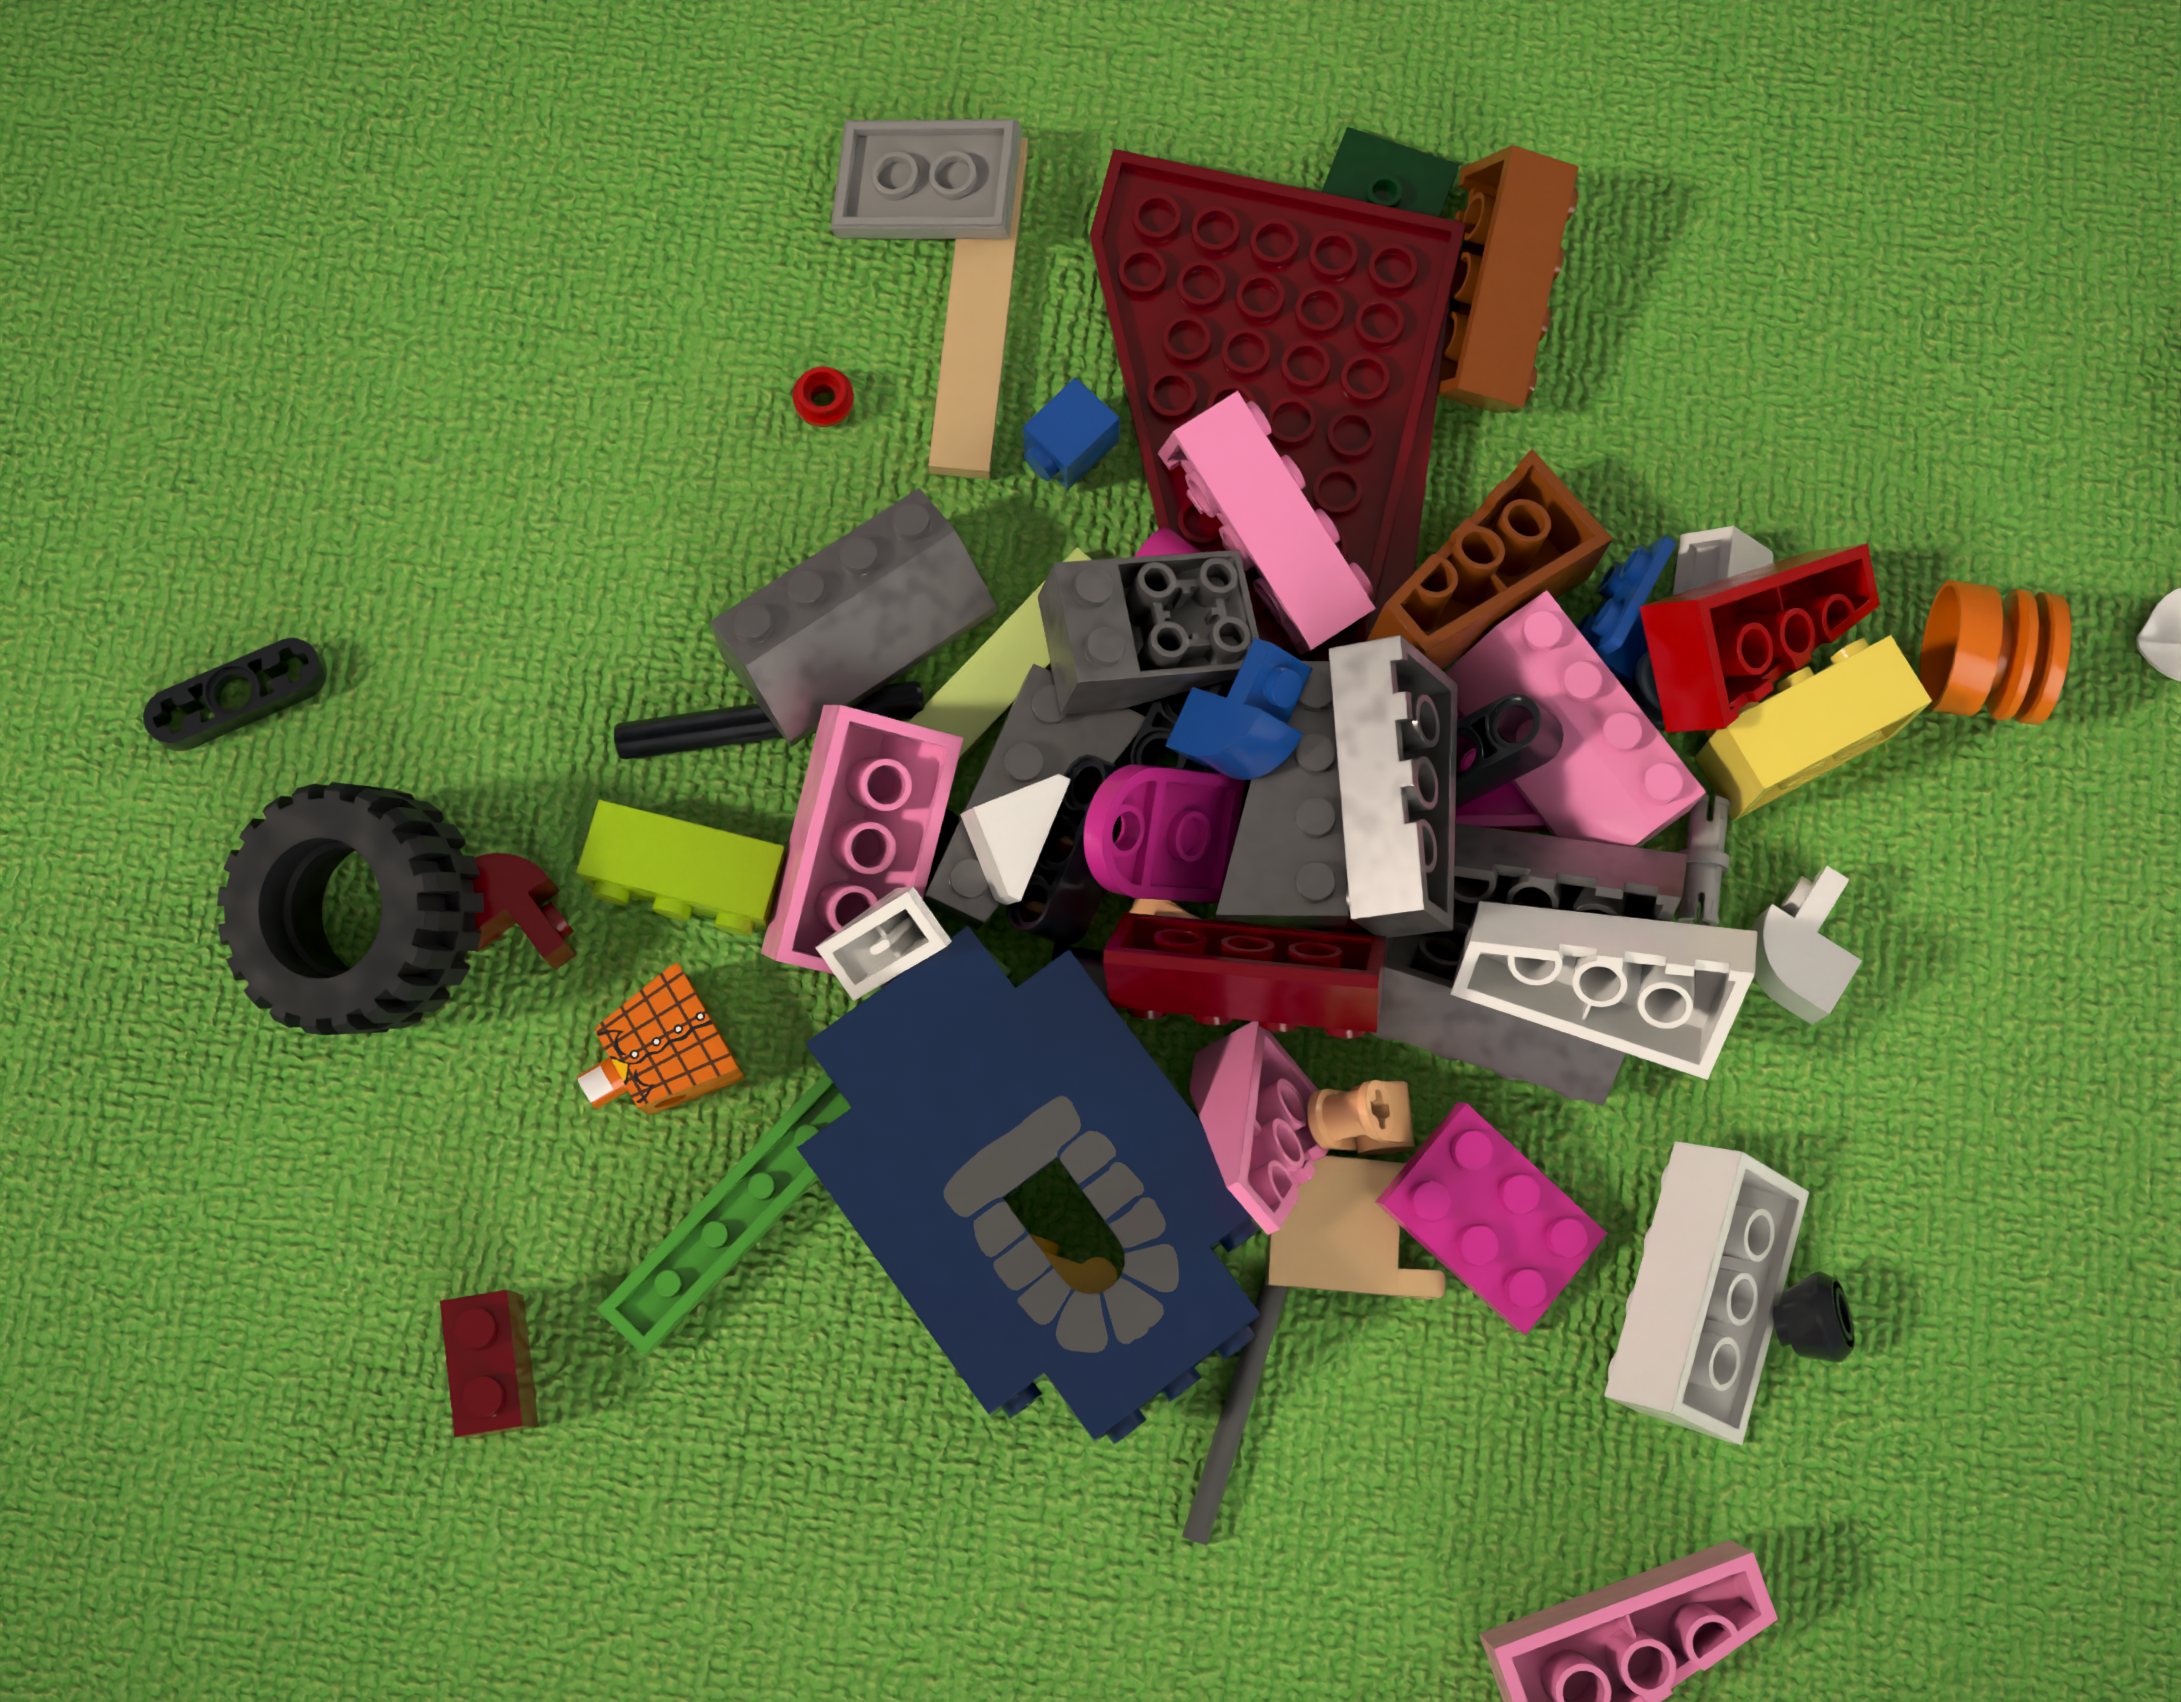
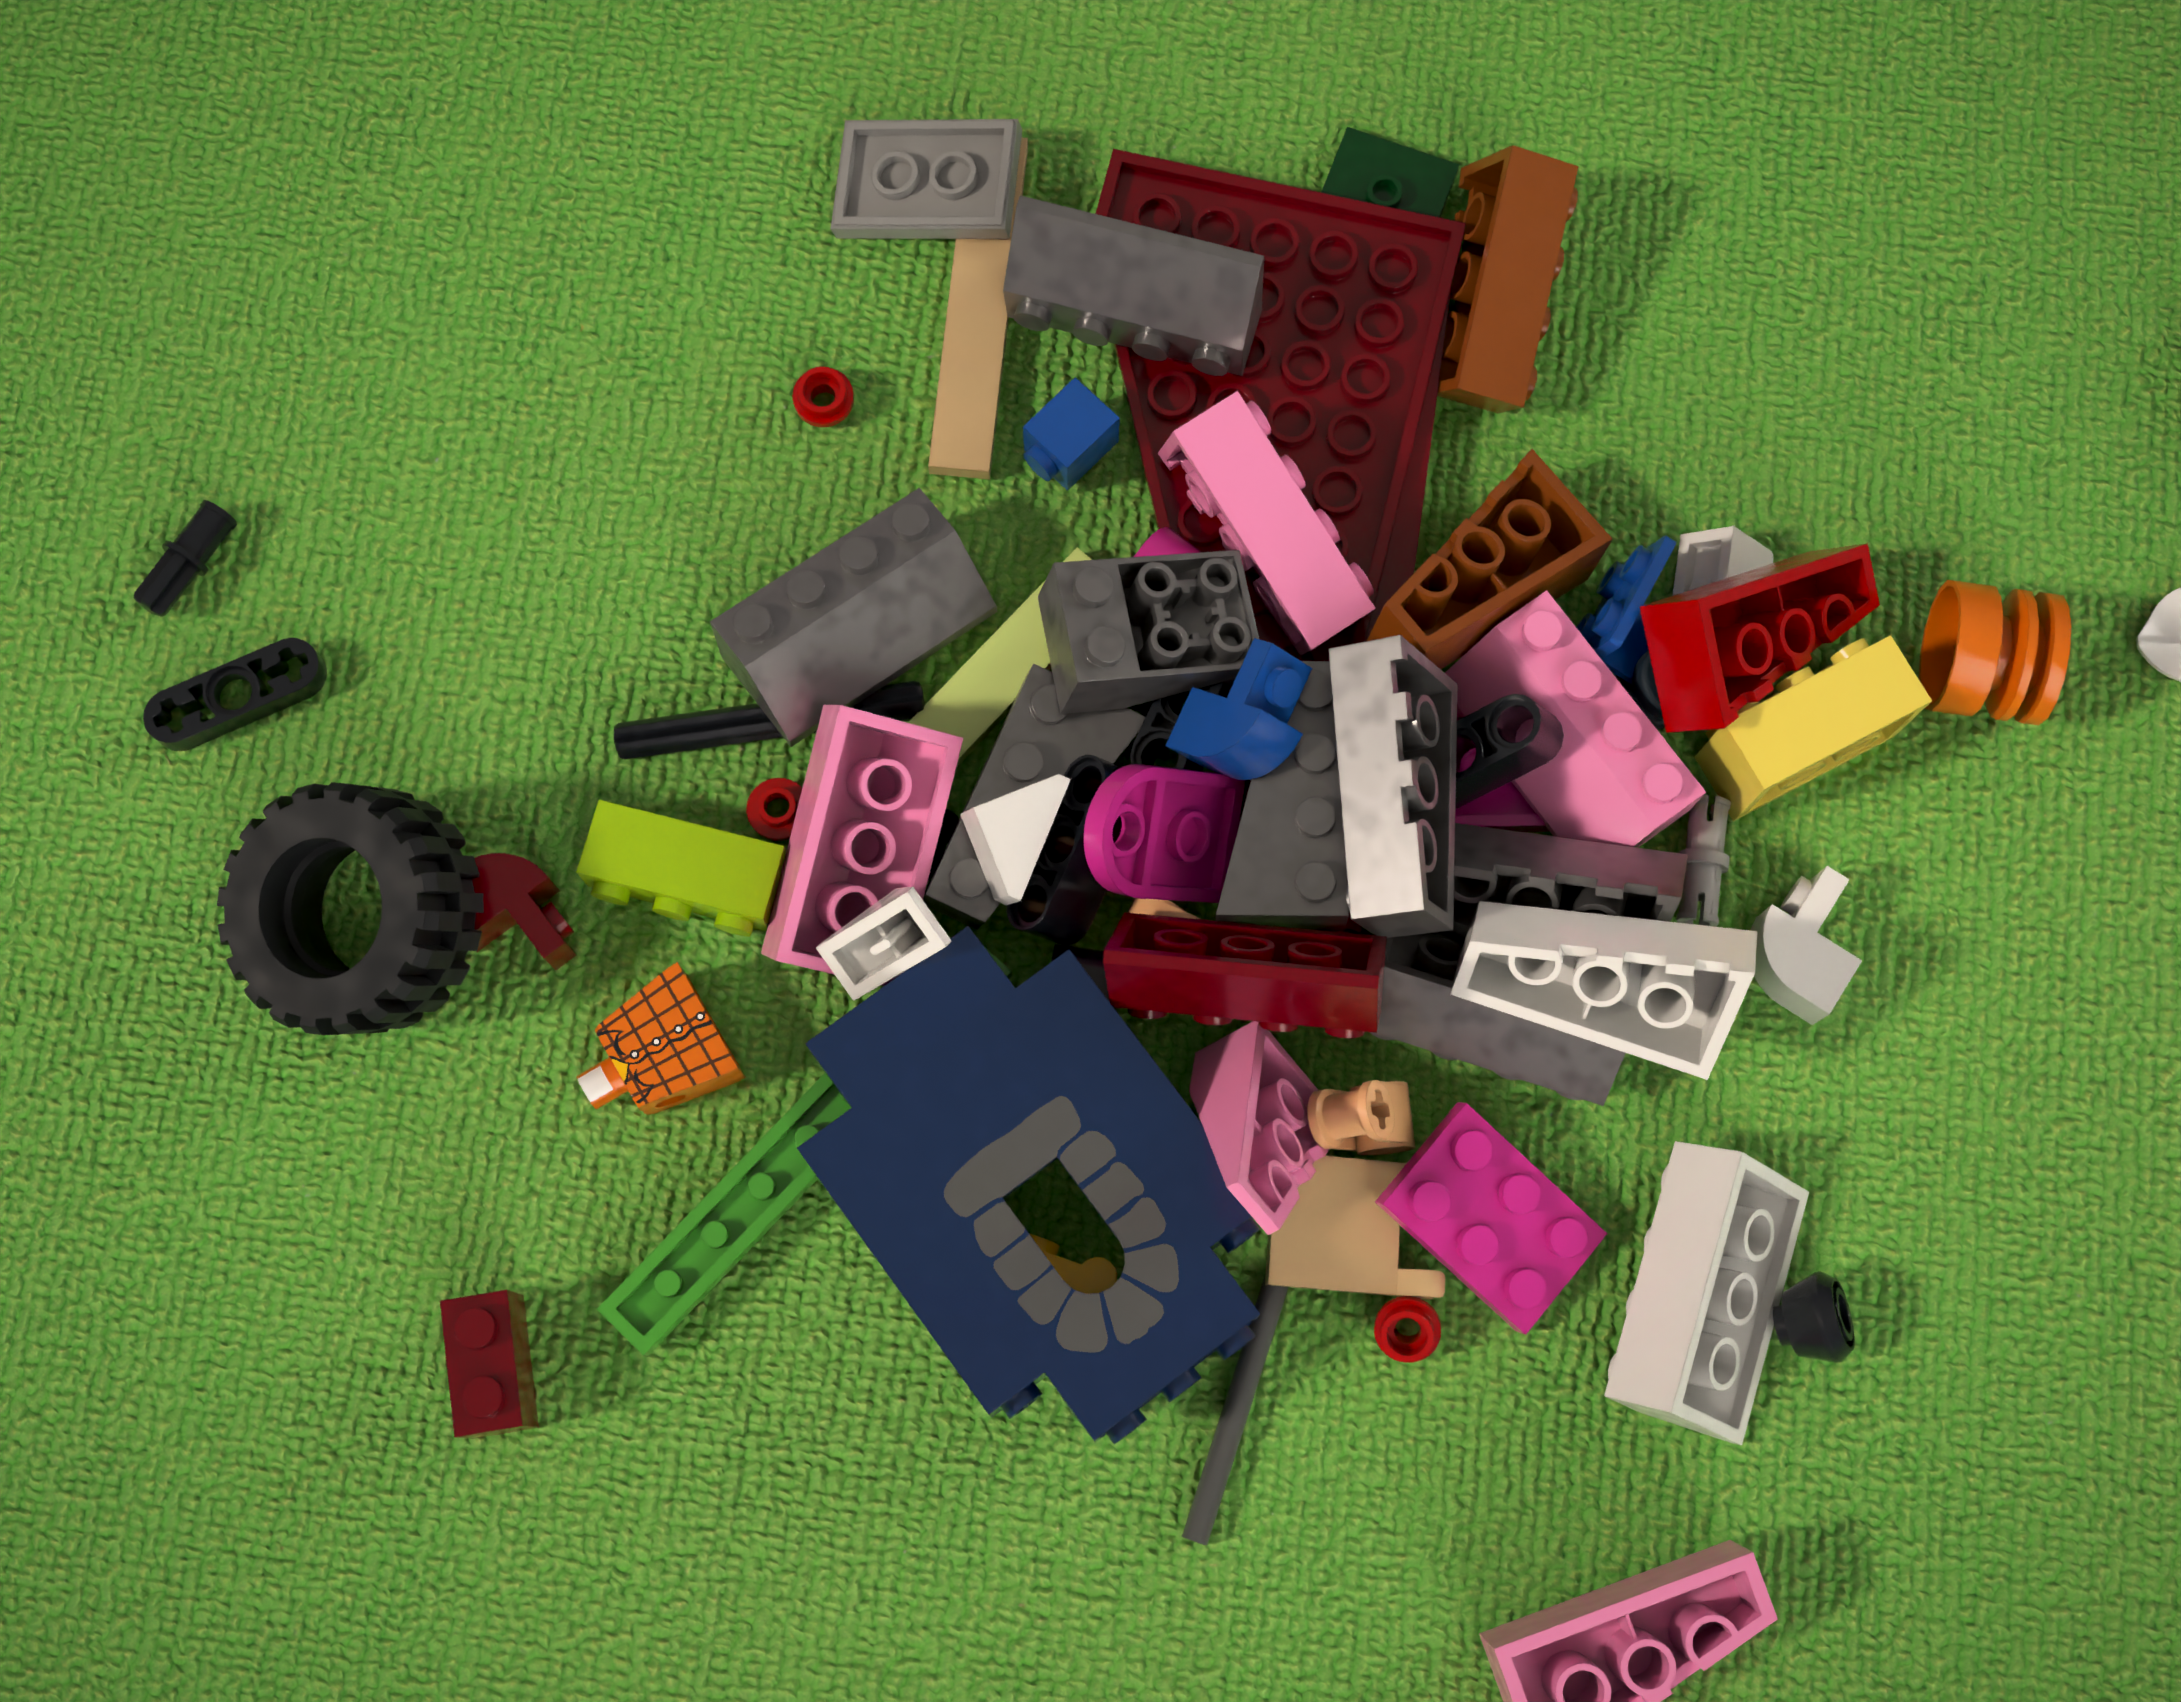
none -> black axle [134,500,237,617]
none -> red plate [746,778,802,841]
none -> flat silver slope [1003,195,1264,376]
none -> red plate [1374,1296,1441,1363]

